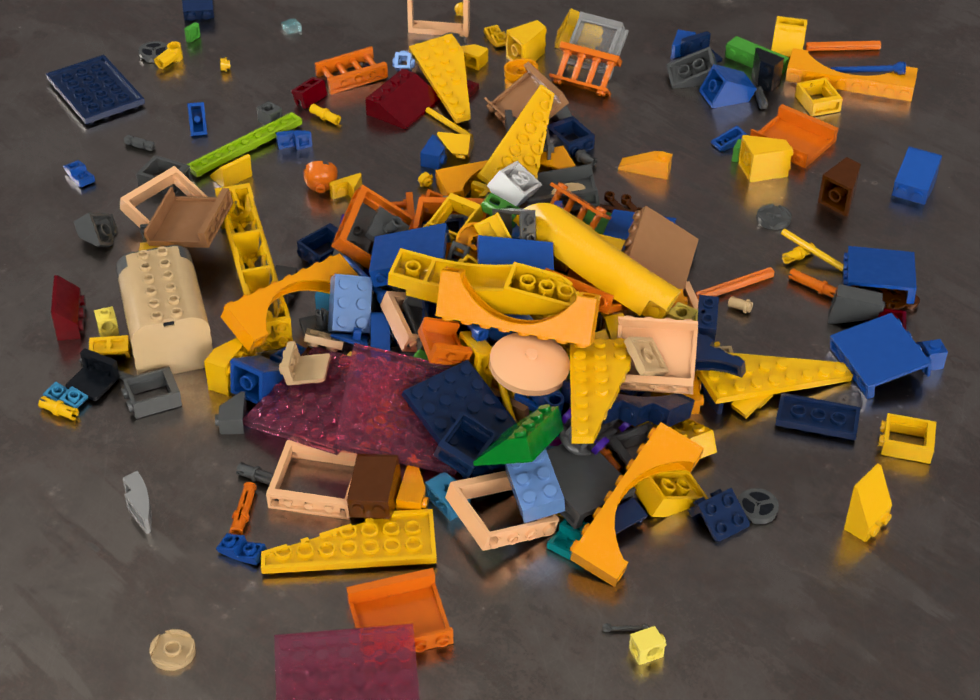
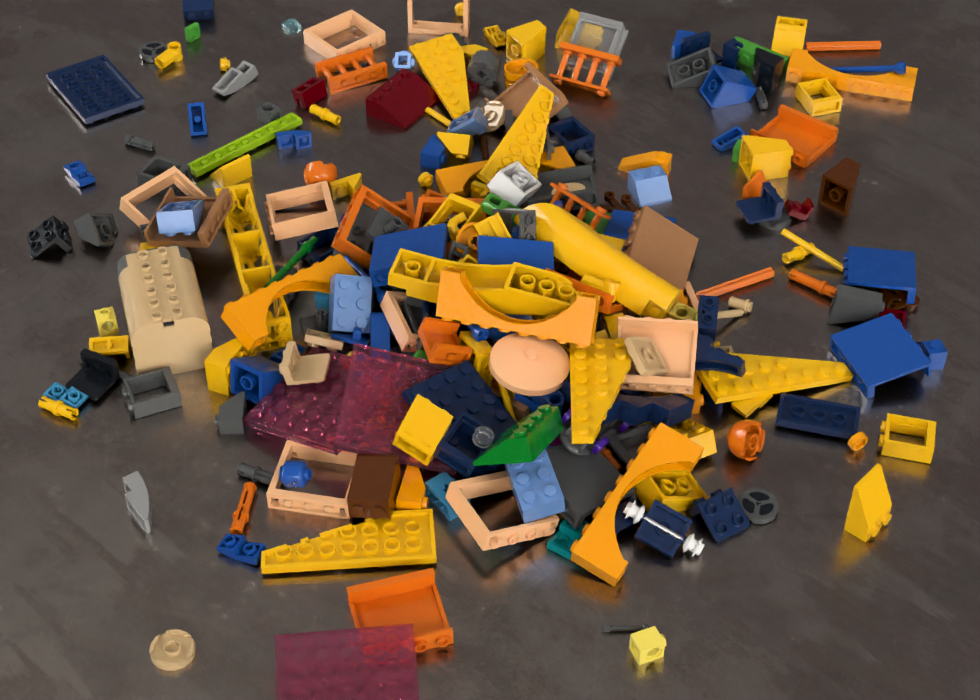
dark red slope [51,275,86,341] -> none
blue slope [892,146,942,205] -> none
none -> black bracket [27,215,72,258]
none -> medium blue slope [156,200,204,236]
none -> light grey slope [212,60,259,96]
none -> light nougat window [264,181,339,241]
none -> green bar [264,236,318,288]
none -> blue head [279,461,312,488]
none -> light nougat window [303,9,386,59]
none -> yellow slope [392,394,454,466]
none -> medium blue slope [446,106,489,136]
none -> yellow arm [447,212,467,235]
none -> dark grey brick [466,50,501,87]
none -> clear tile [472,426,494,448]
none -> tan tile [480,100,506,132]
none -> reddish brown bar [480,136,489,161]
none -> yellow piece [581,274,620,303]
none -> dark blue plate [623,499,705,559]
none -> medium blue slope [627,165,672,207]
none -> tan bar [717,309,744,319]
none -> dark blue hinge [721,38,743,71]
none -> orange cylinder [727,419,765,461]
none -> dark blue bracket [736,181,784,224]
none -> orange slope [742,170,767,200]
none -> dark red bracket [784,197,814,221]
none -> light orange tile [847,432,868,451]

